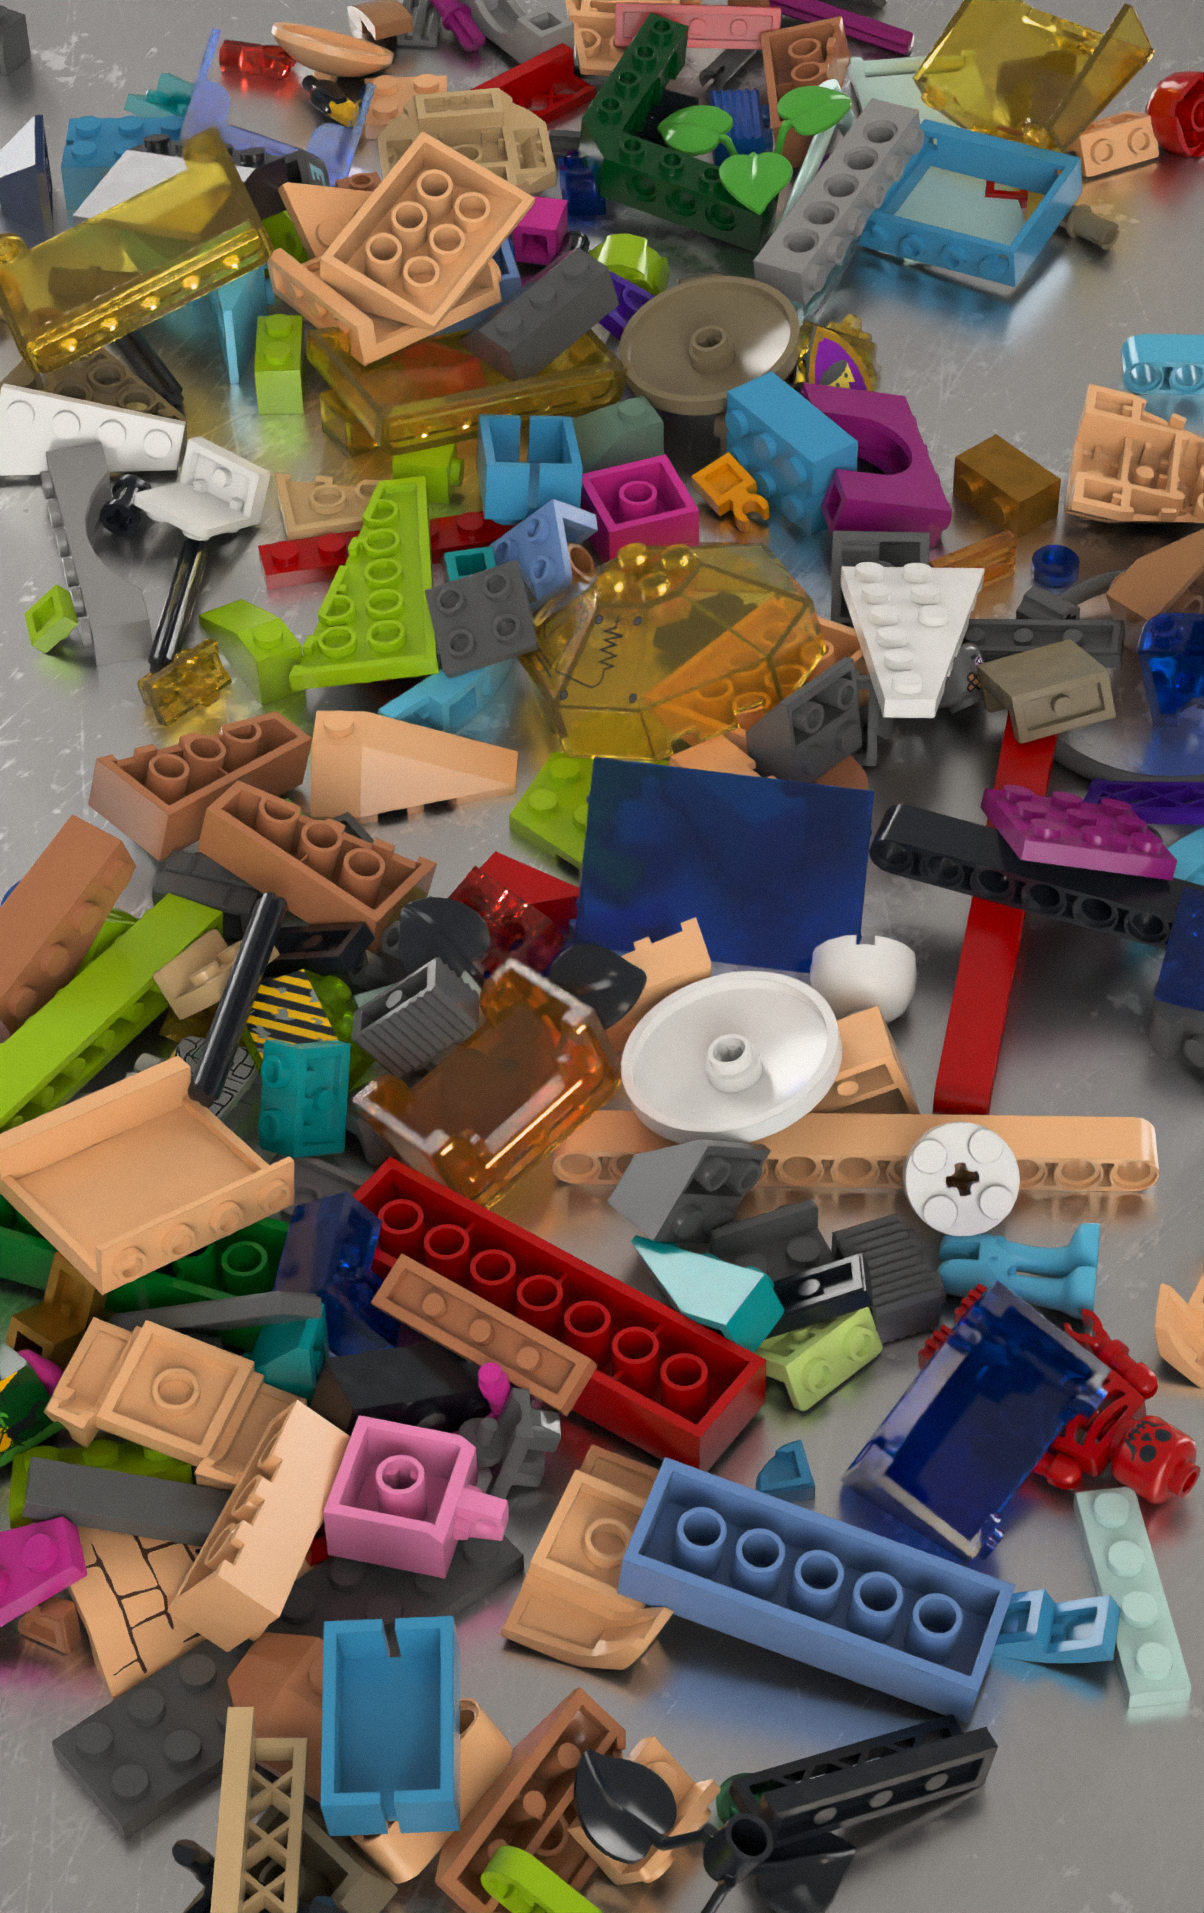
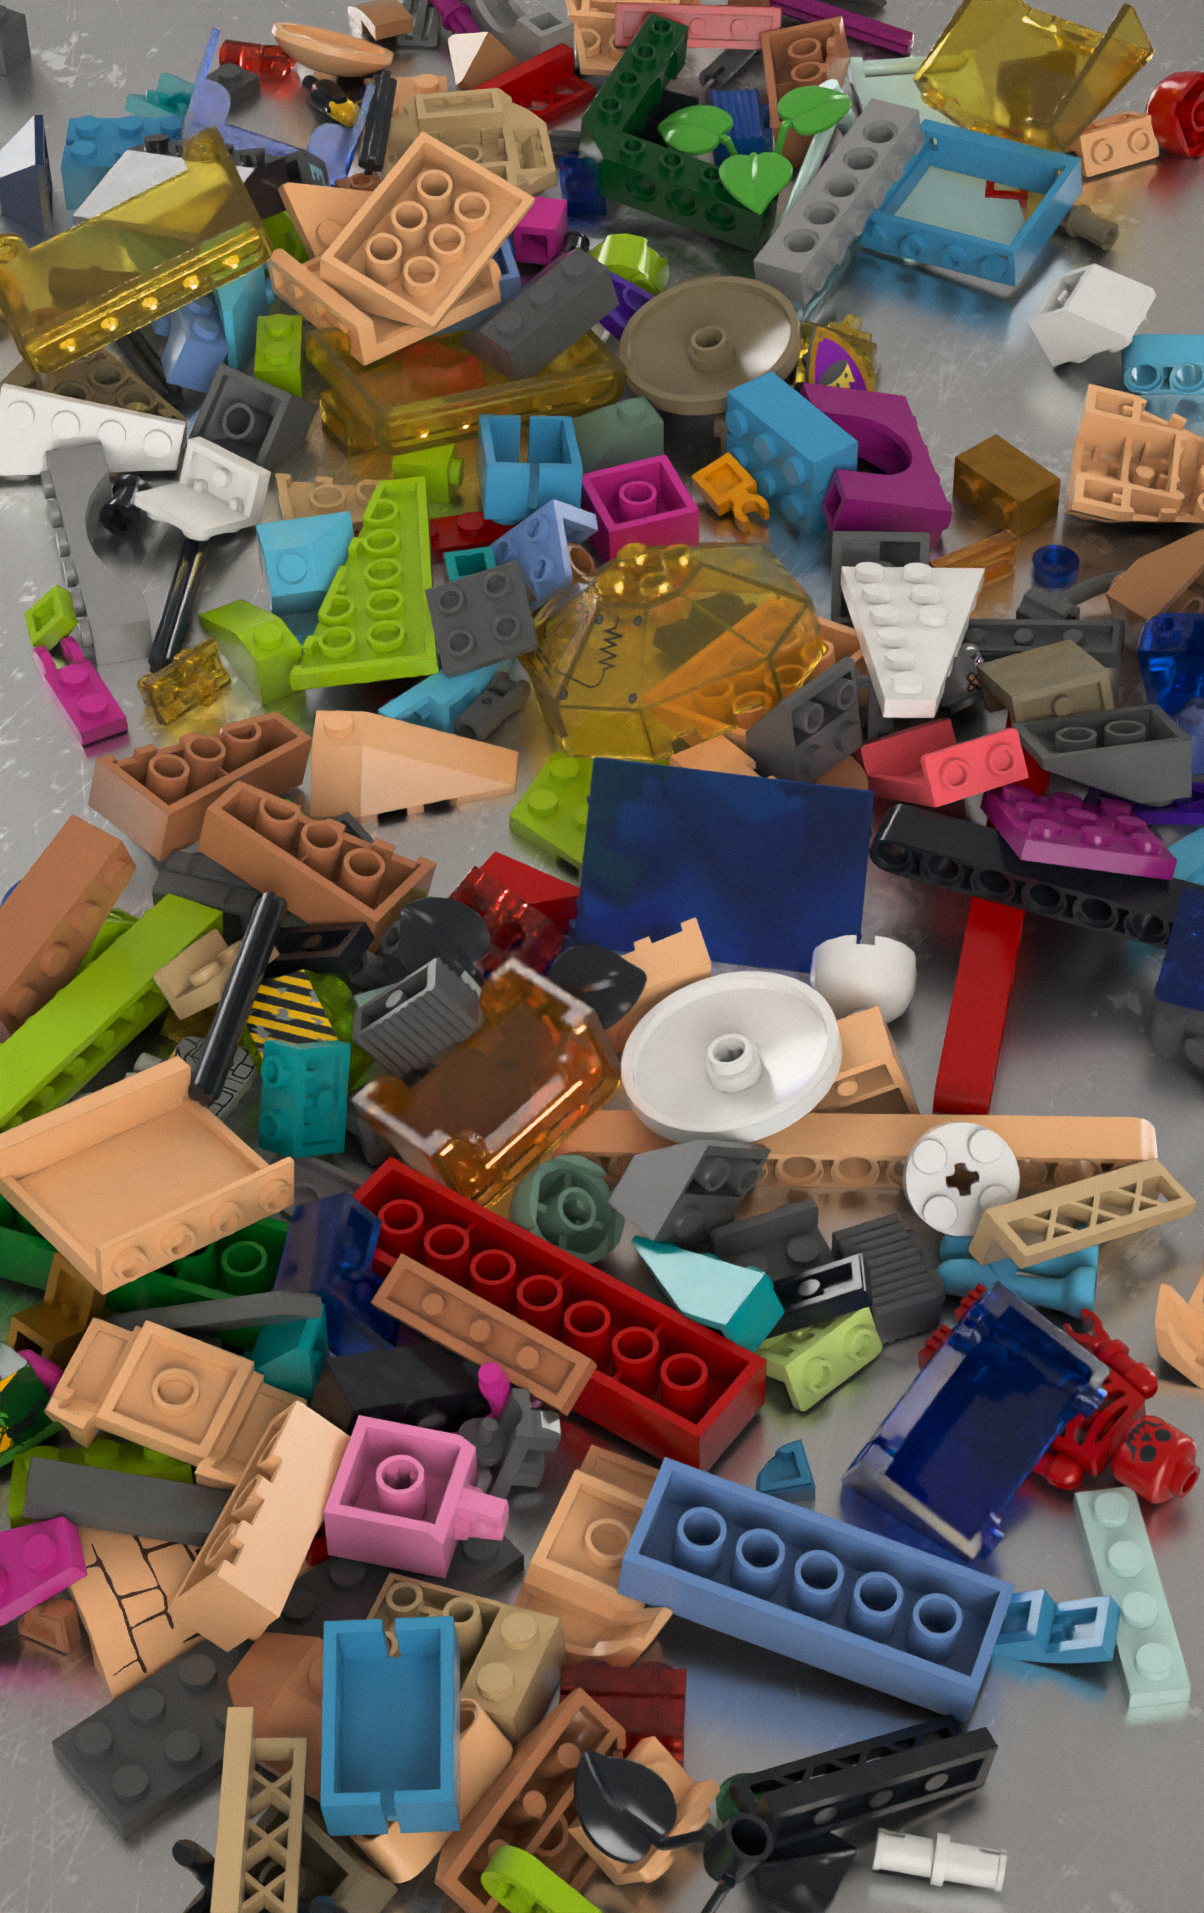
none -> dark pink hinge [32,636,128,746]
none -> medium blue arch [148,266,228,393]
none -> dark grey slope [185,363,319,473]
none -> dark grey plate [201,61,260,108]
none -> medium azure slope [256,511,354,616]
none -> black axle [358,70,397,175]
none -> tan slope [366,1572,568,1749]
none -> medium nougat slope [447,32,522,91]
none -> dark grey bar [454,671,531,742]
none -> sand green cylinder [509,1154,625,1264]
none -> clear red brick [559,1659,687,1761]
none -> coral panel [854,718,1029,807]
none -> white pin [872,1827,1007,1892]
none -> tan fence [968,1158,1197,1269]
none -> dark grey slope [1011,704,1192,807]
none -> white slope [1028,263,1157,367]

